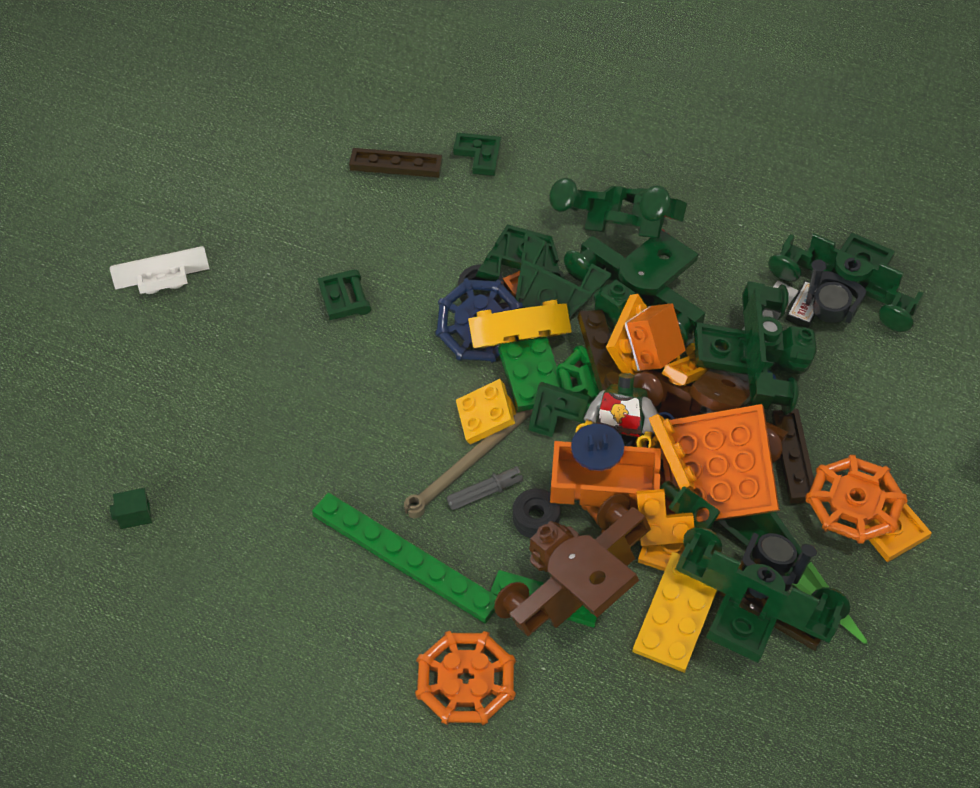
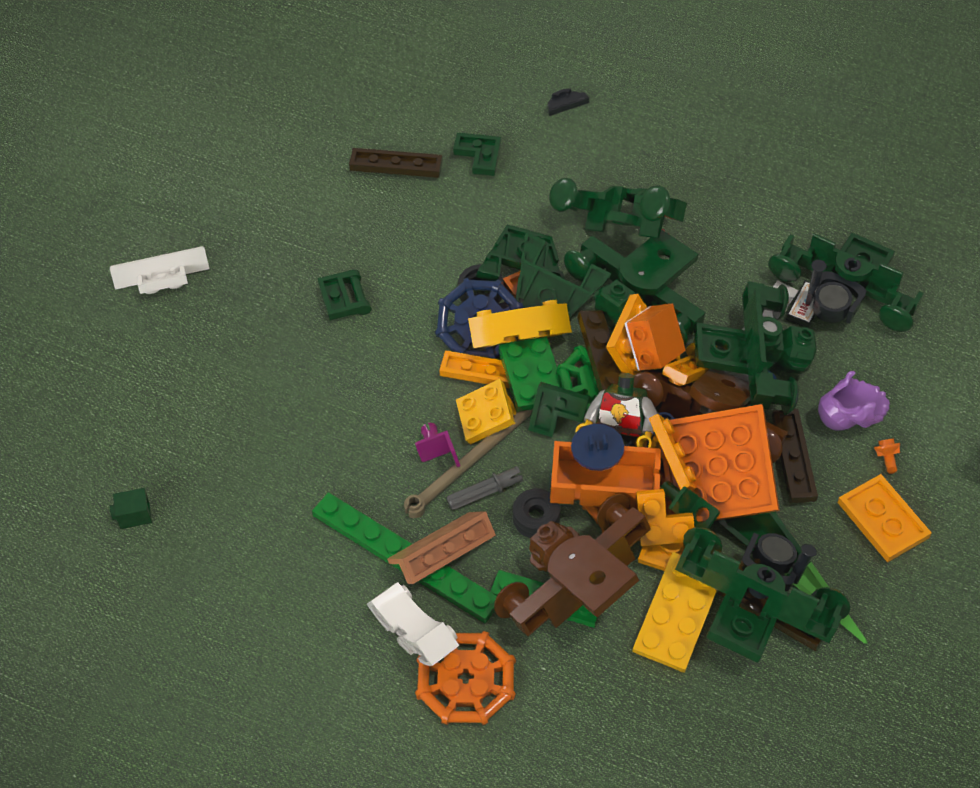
orange plate [806,455,907,544] -> none
none -> white brick [367,582,459,666]
none -> nougat panel [387,511,496,584]
none -> magenta bracket [415,422,460,467]
none -> light orange plate [439,351,510,388]
none -> black tile [547,88,589,116]
none -> medium lavender hair [818,371,890,431]
none -> orange plate [874,438,900,474]

